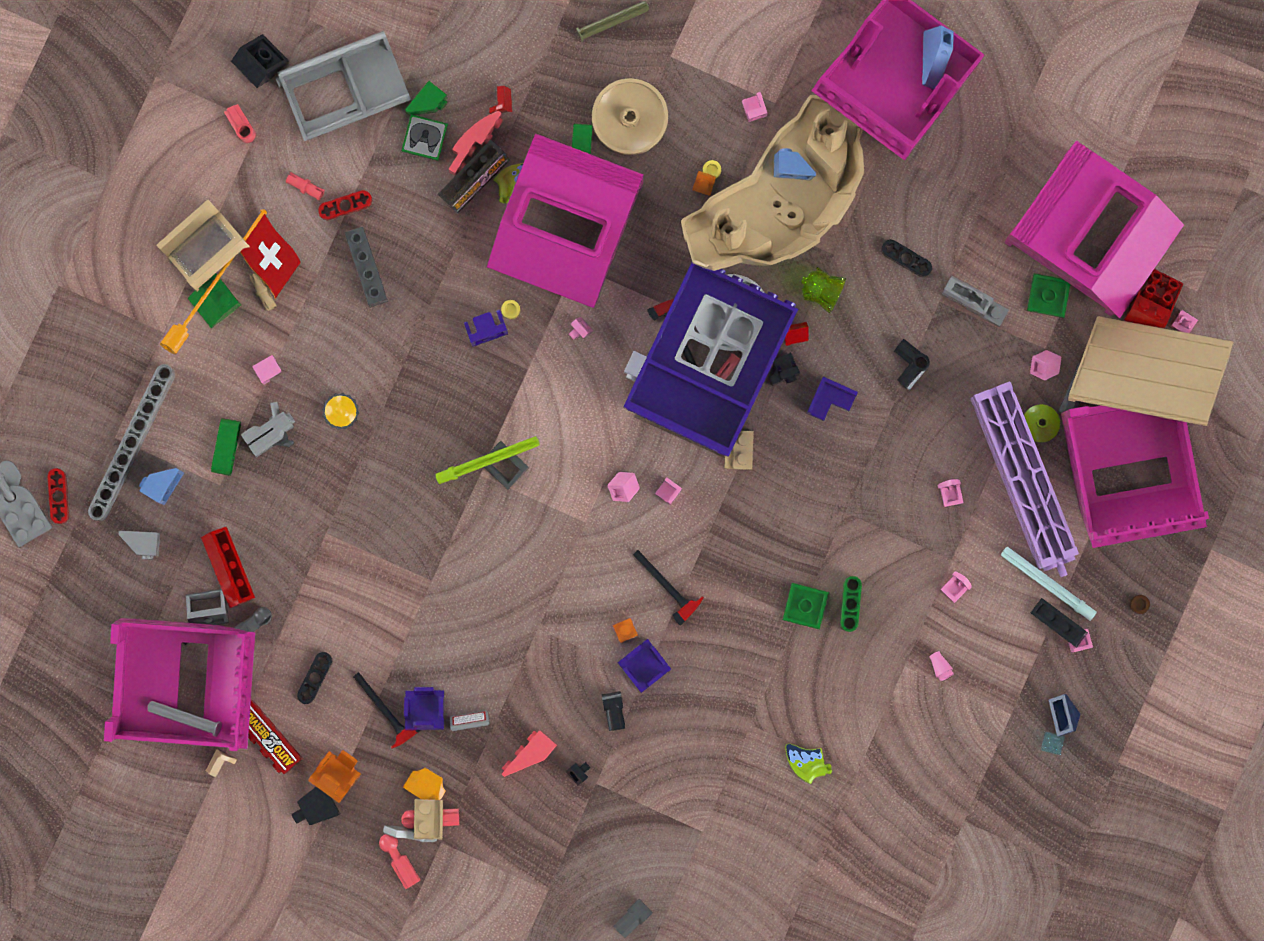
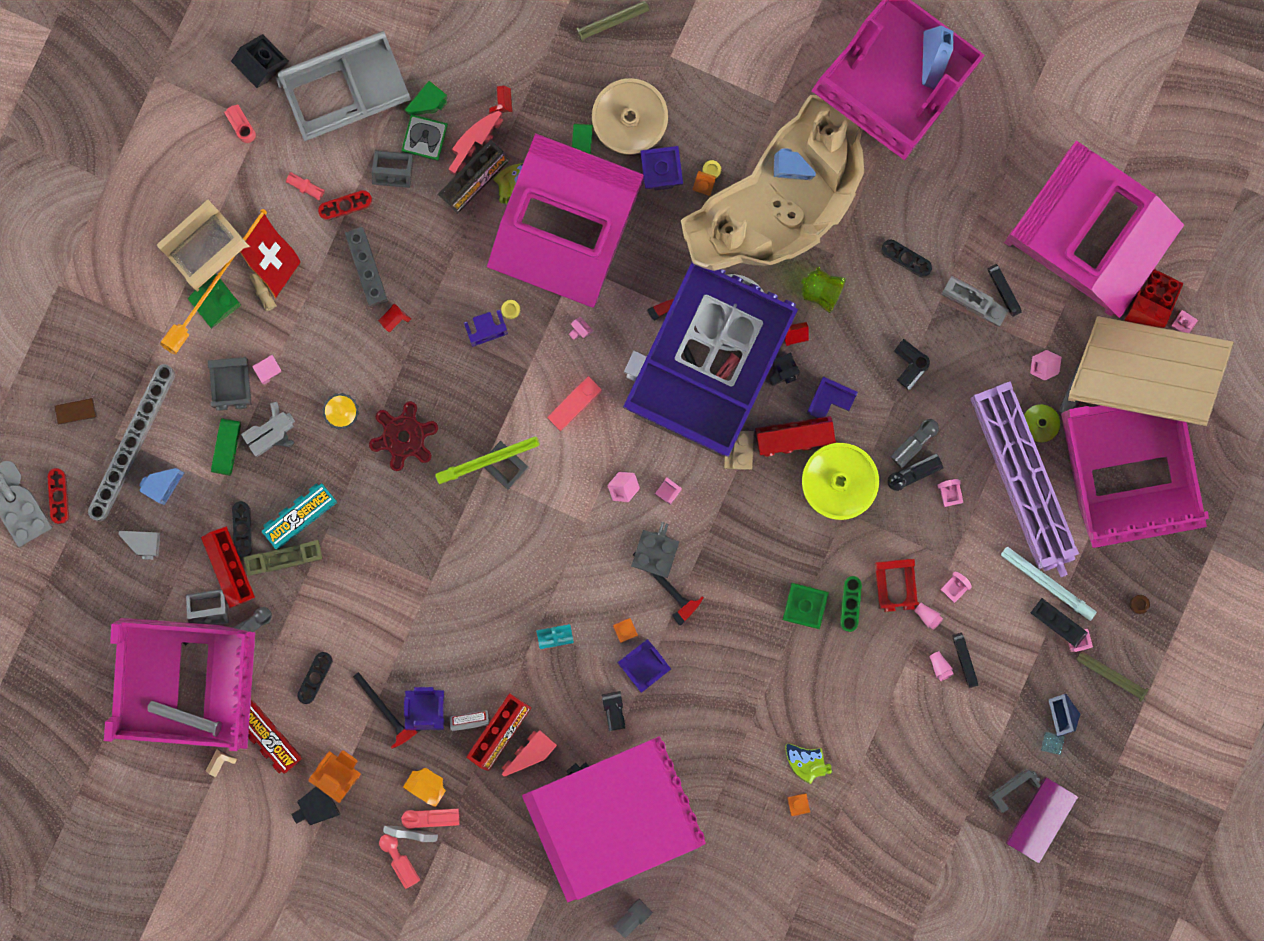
tan plate [414,799,443,840] -> none
bright pink panel [742,92,767,122] -> none
green tile [1026,273,1071,318] -> none
none -> reddish brown tile [54,398,96,425]
none -> dark grey panel [208,357,252,411]
none -> black beam [232,501,252,557]
none -> olive slope [244,540,323,576]
none -> brick [262,483,337,550]
none -> dark red plate [369,401,438,471]
none -> dark grey tile [372,150,413,188]
none -> red tile [378,304,412,333]
none -> red brick [466,693,532,771]
none -> dark pink panel [522,736,706,903]
none -> teal hips [536,624,574,649]
none -> coral slope [547,376,602,431]
none -> dark grey plate [631,522,680,578]
none -> dark purple panel [640,146,683,191]
none -> red brick [755,416,836,457]
none -> orange plate [787,793,810,816]
none -> neon yellow dish [802,443,879,520]
none -> red panel [875,559,919,612]
none -> black piece [887,453,944,491]
none -> dark grey piece [890,419,939,468]
none -> bright pink cone [914,602,943,630]
none -> black beam [952,632,978,688]
none -> black beam [987,264,1022,317]
none -> dark grey panel [987,769,1040,813]
none -> slope [1006,777,1078,863]
none -> olive axle [1077,652,1149,702]

